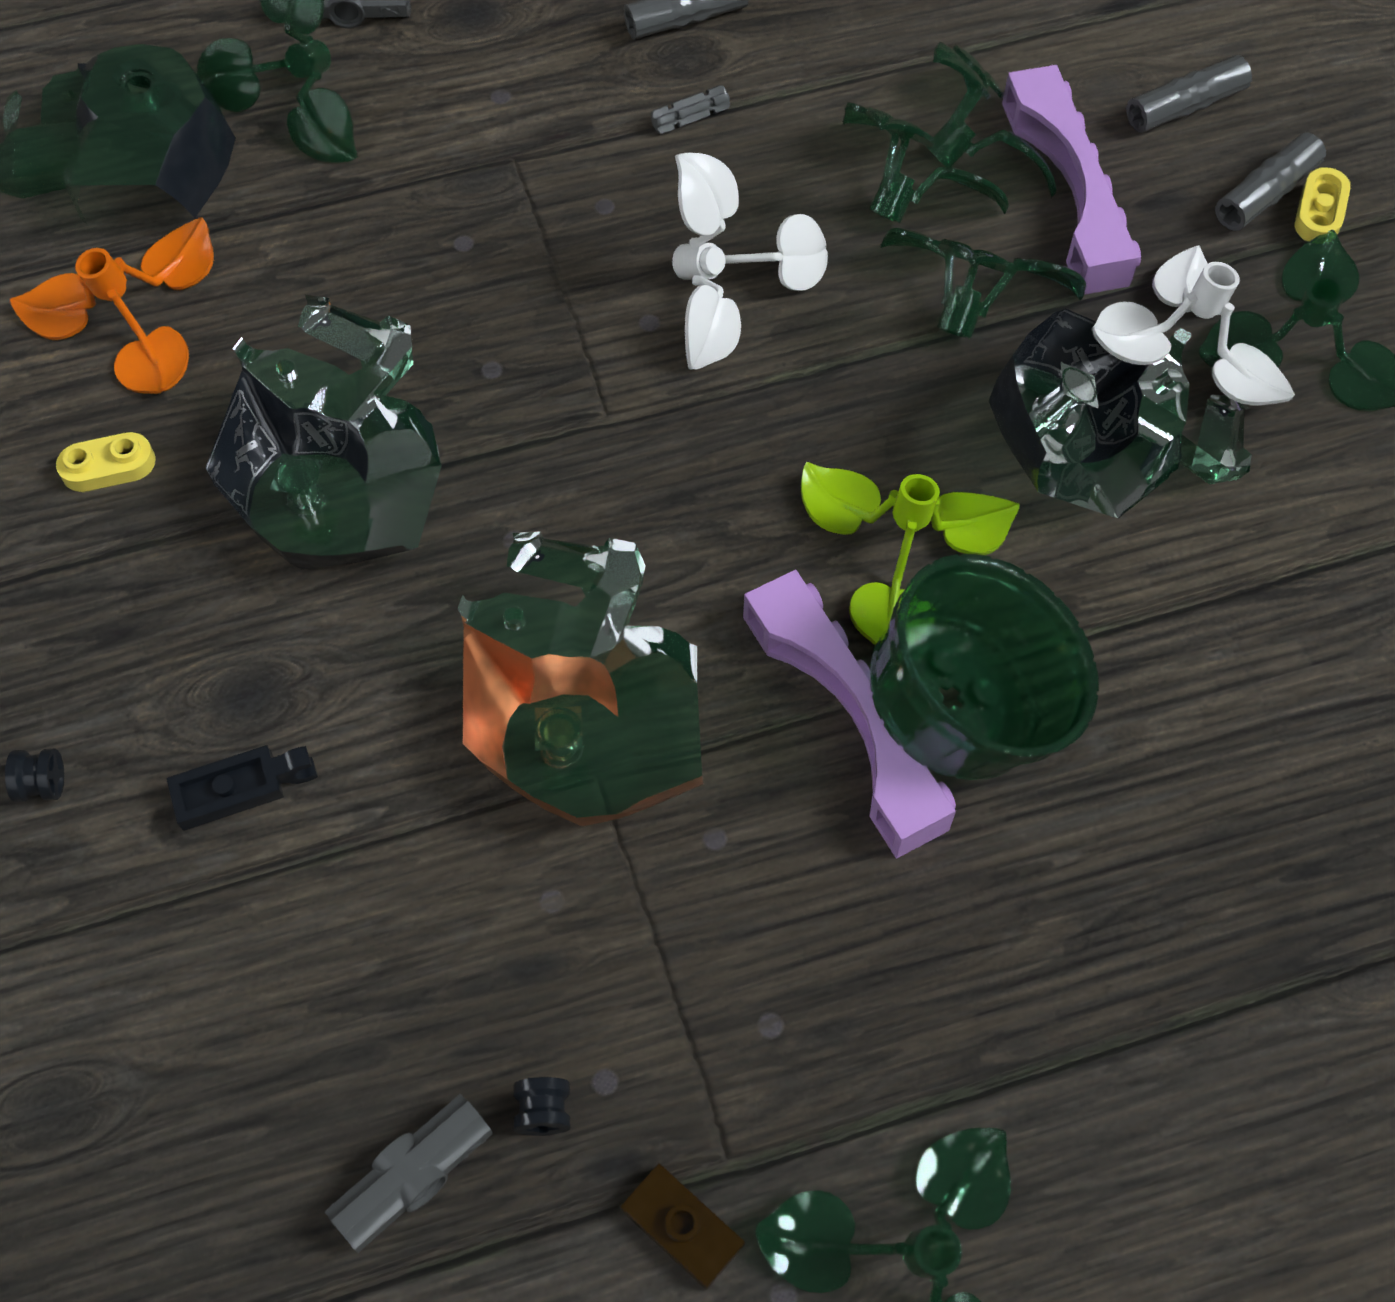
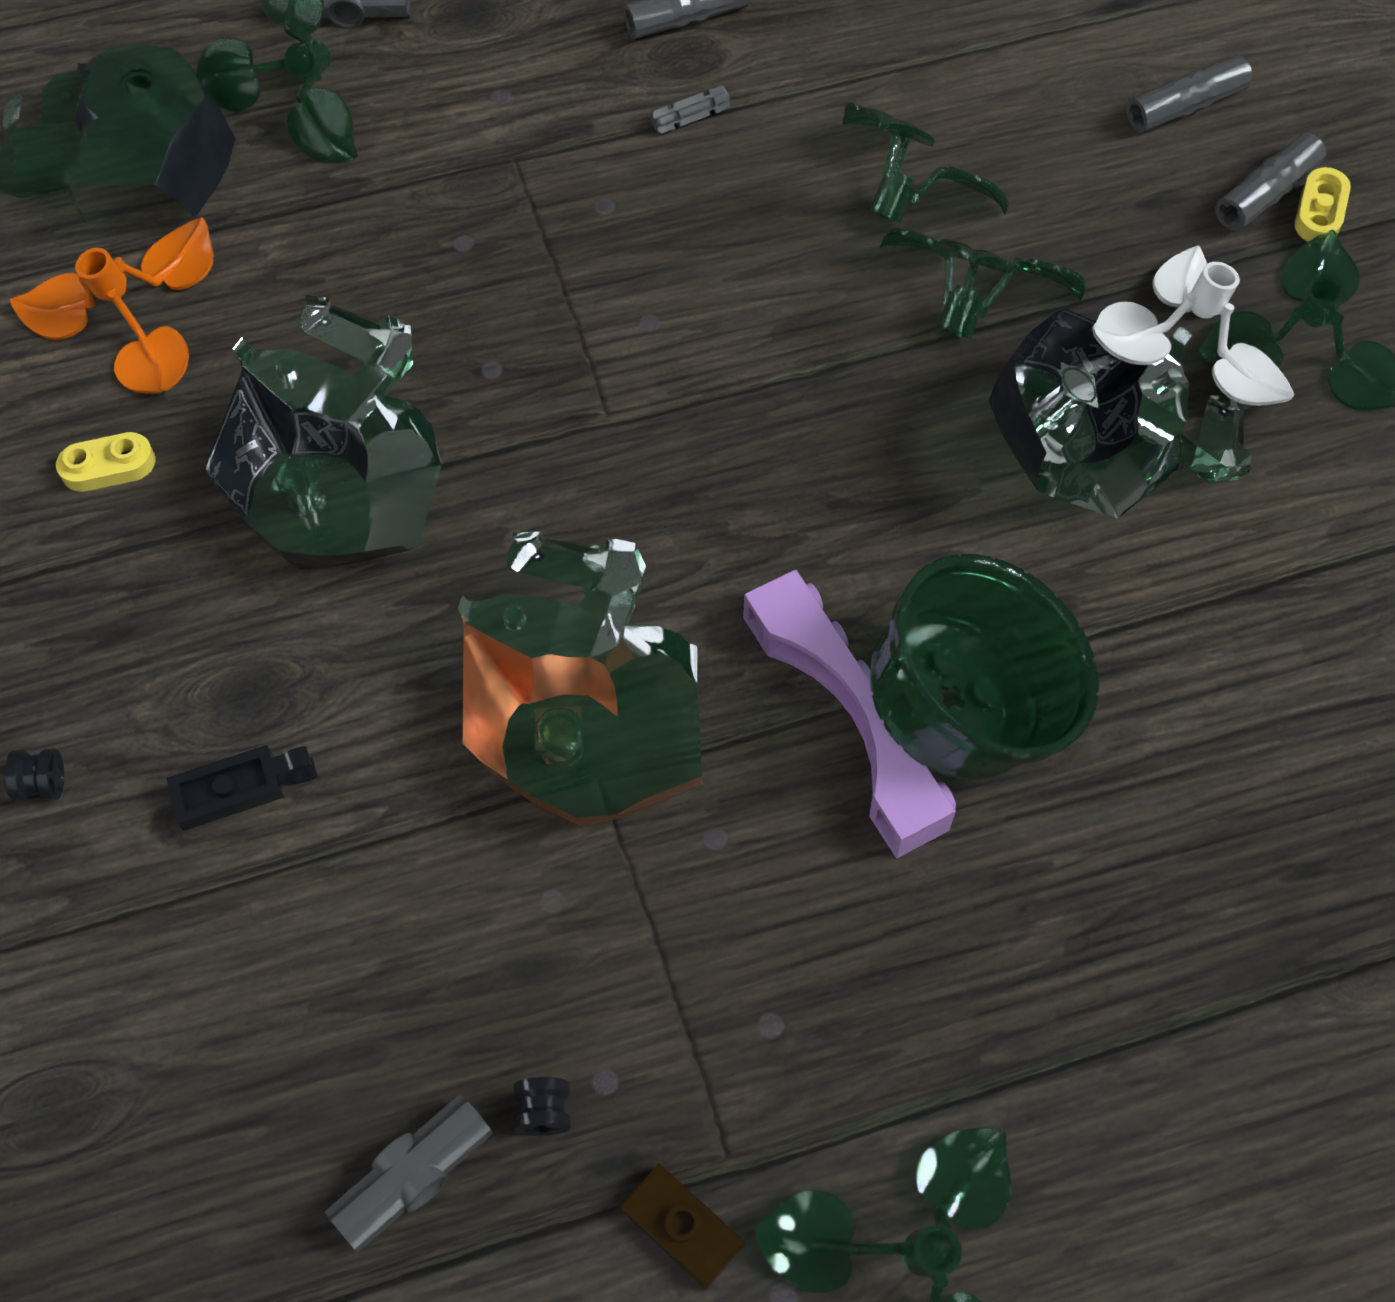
white plant [672,153,828,369] -> none
lime plant [801,462,1020,651] -> none
clear green plant [925,42,1056,198] -> none
lavender arch [1002,65,1141,295] -> none

